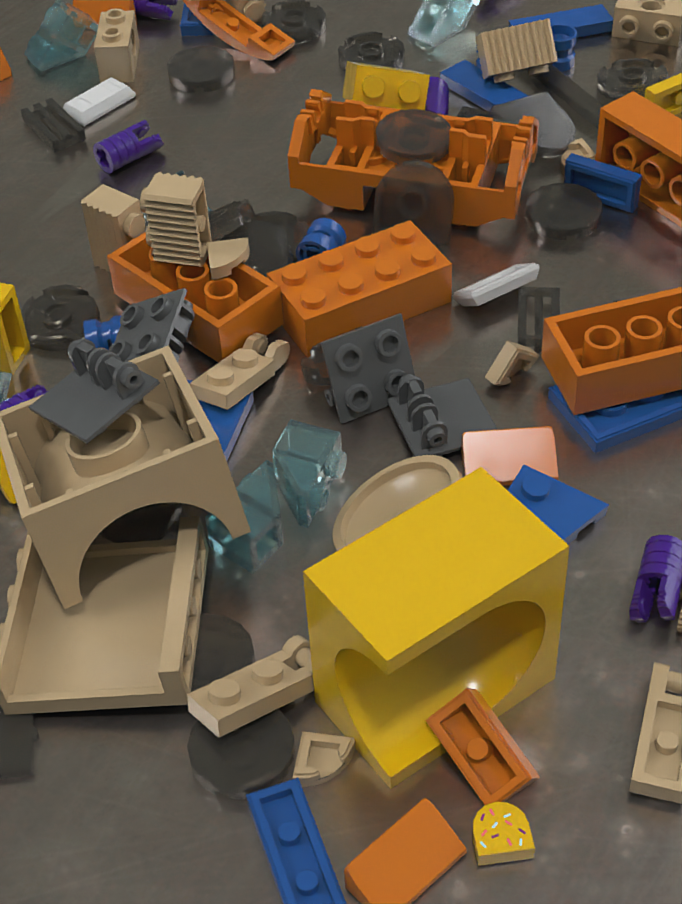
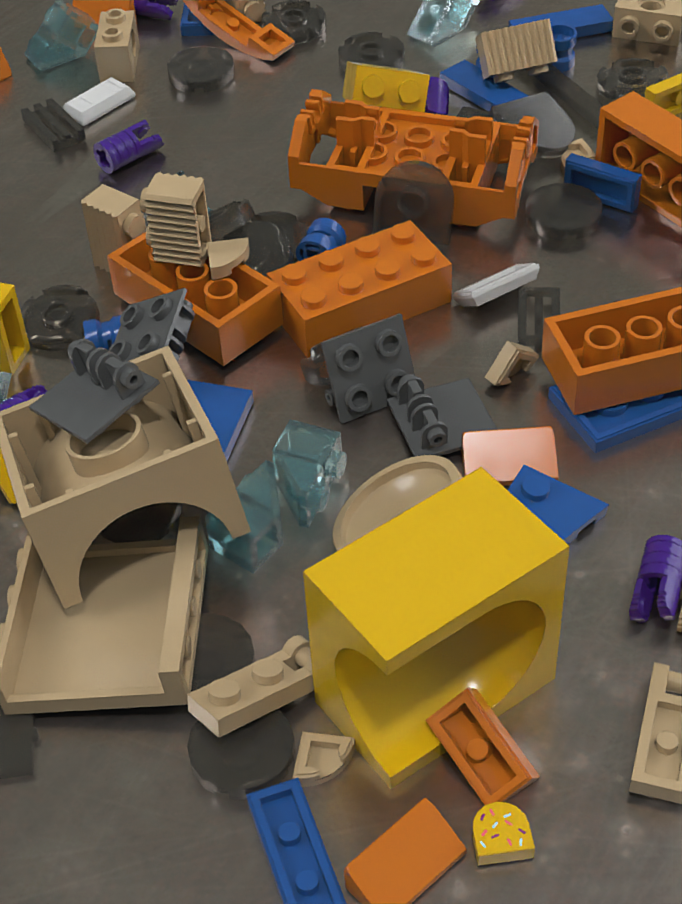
tan hinge [190,332,290,410] -> none
clear smoke tile [375,109,451,167] -> none

